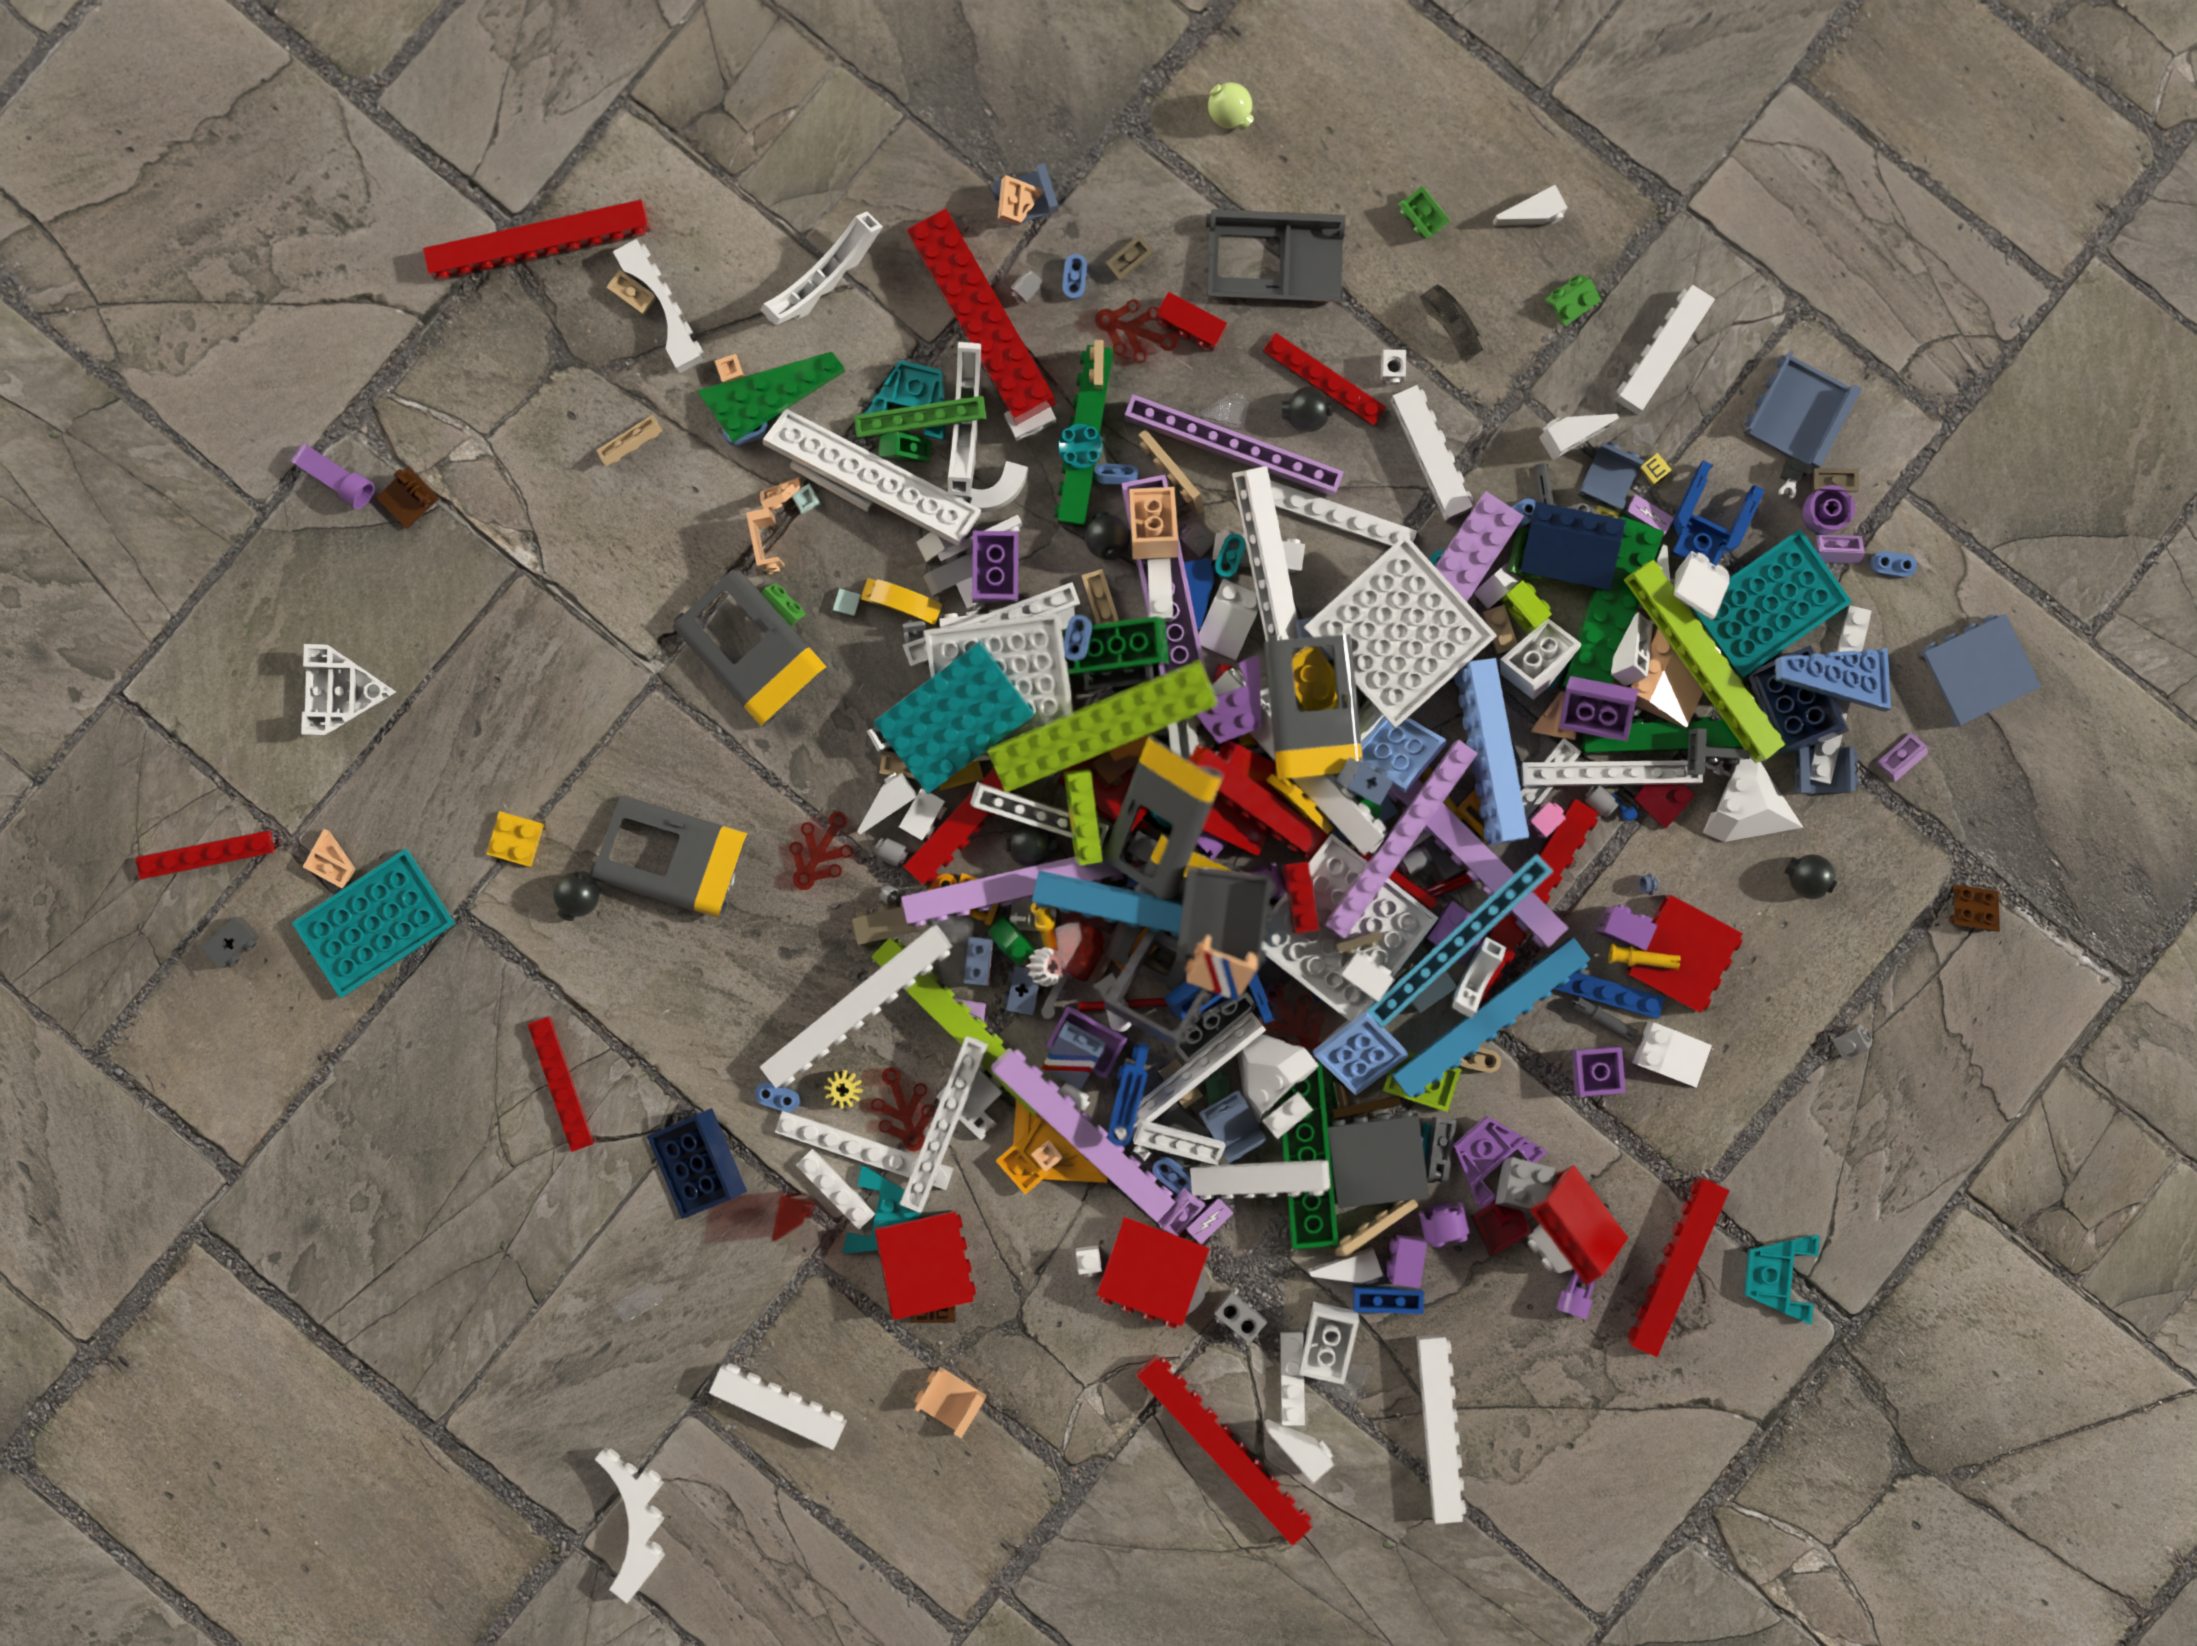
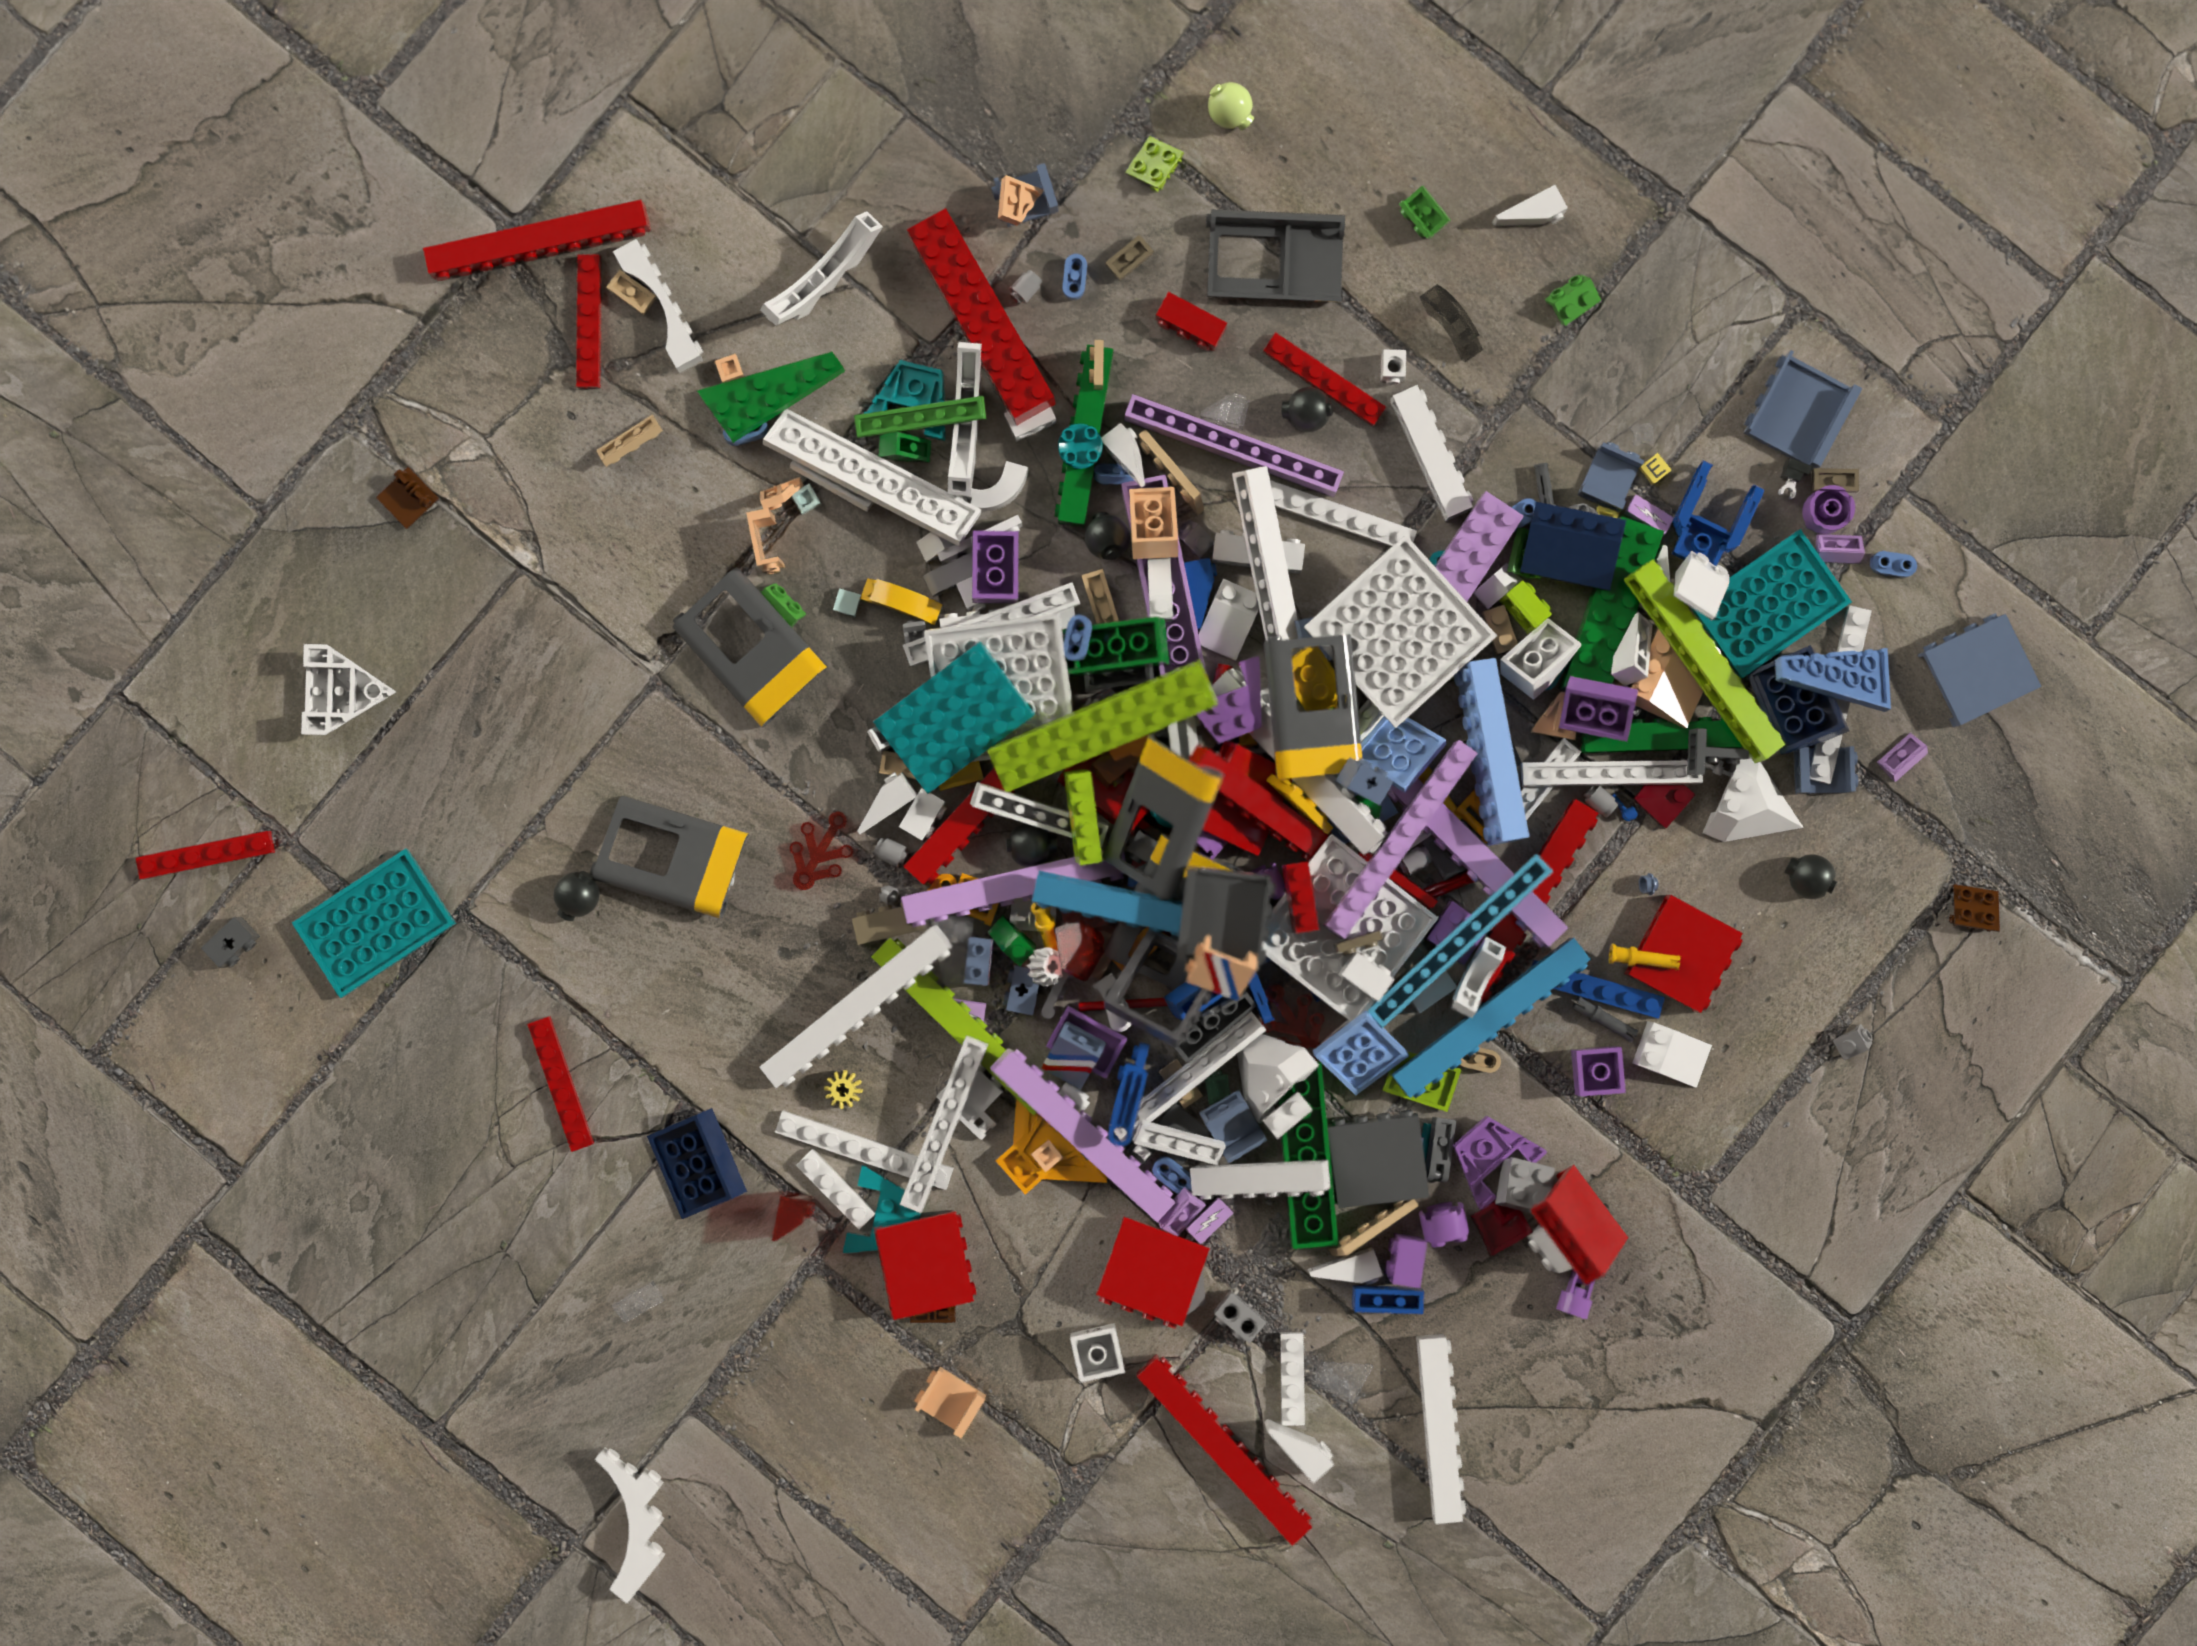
medium lavender beam [291,443,375,509] -> none
light nougat wing [303,829,355,889] -> none
yellow plate [486,811,544,867] -> none
white brick [709,1363,847,1450] -> none
medium blue plate [755,1082,800,1112] -> none
clear red plant [871,1067,935,1152] -> none
white brick [1076,1245,1101,1277] -> none
clear red plant [1095,299,1179,363] -> none
teal plate [1215,534,1246,578] -> none
white slope [1299,1301,1359,1385] -> none
dark brown piece [1330,1080,1401,1120] -> none
bright pink brick [1526,802,1566,839] -> none
white slope [1539,414,1619,460] -> none
medium lavender brick [1595,904,1657,950] -> none
white brick [1615,285,1715,415] -> none
red brick [1627,1177,1730,1357] -> none
teal wing [1744,1234,1820,1325] -> none
none -> red plate [576,254,601,389]
none -> white brick [1070,1323,1125,1383]
none -> white slope [1101,423,1145,488]
none -> lime hinge [1125,136,1184,193]

